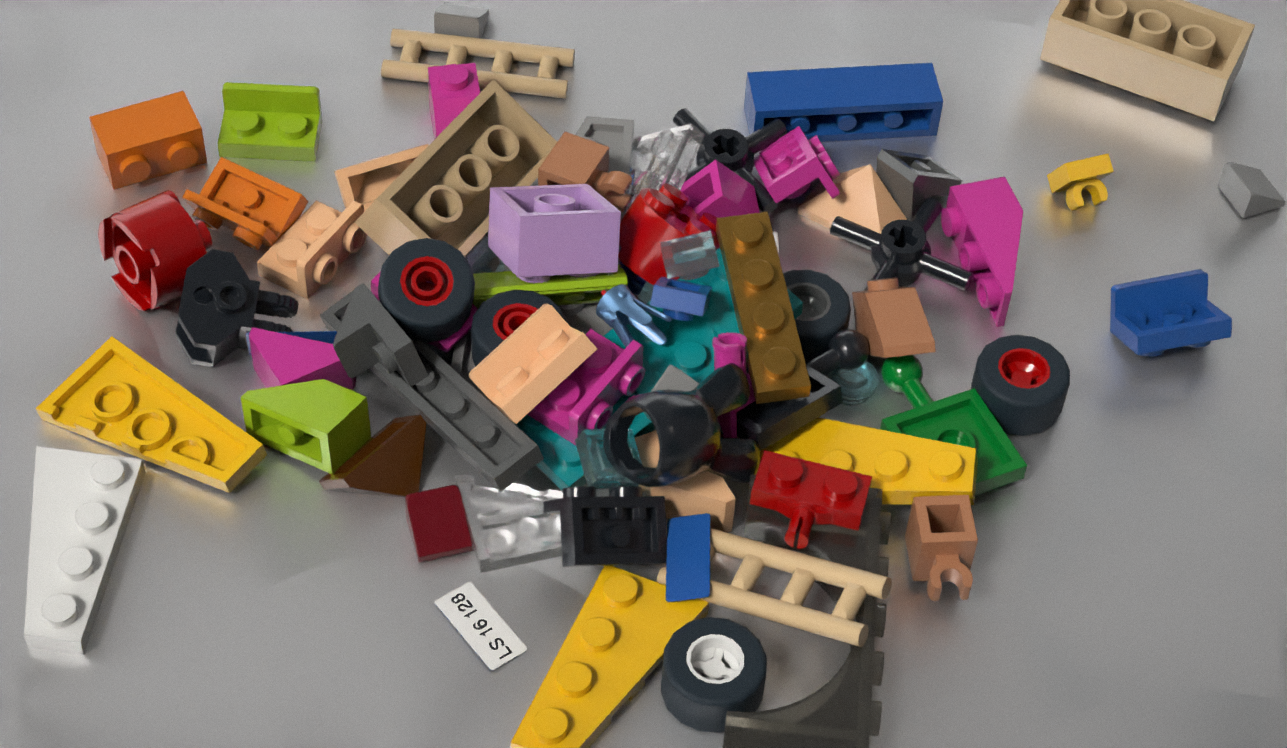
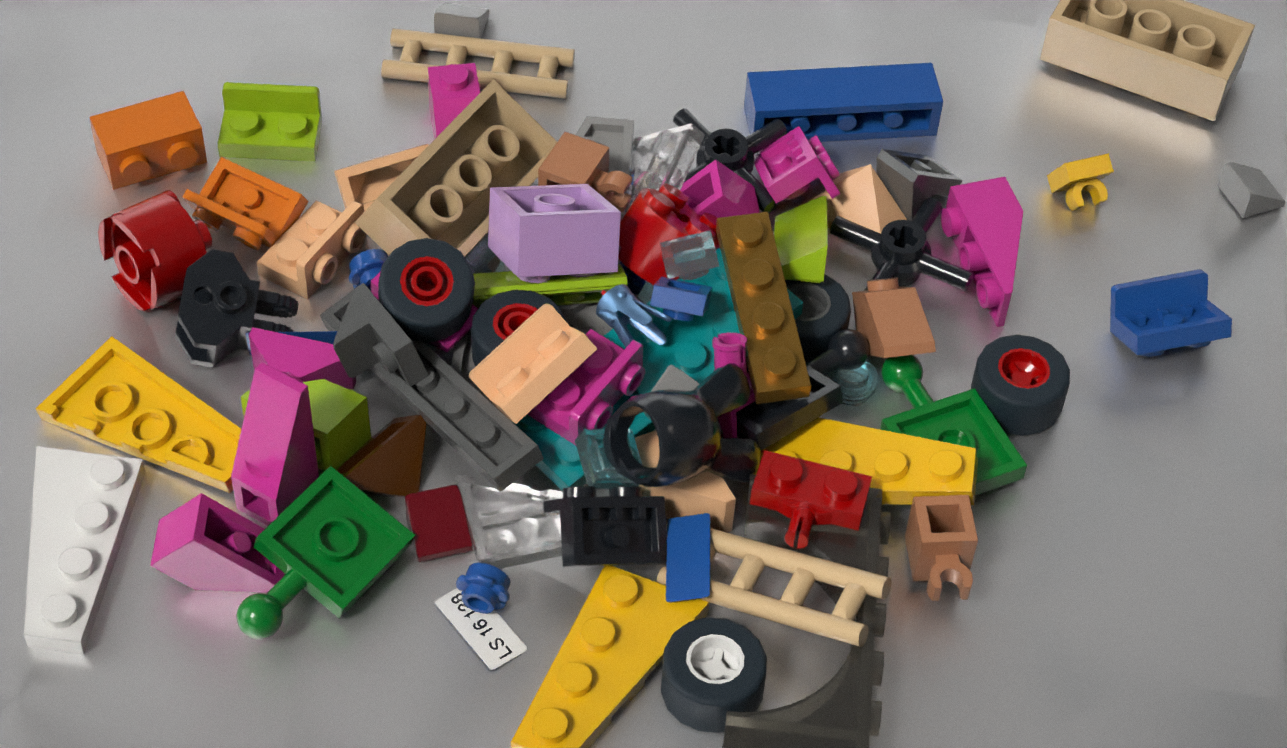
none -> dark pink slope [150,493,285,593]
none -> dark pink slope [231,362,319,526]
none -> green plate [236,466,415,640]
none -> blue plate [349,249,388,291]
none -> blue plate [456,563,511,614]
none -> lime slope [774,196,828,283]

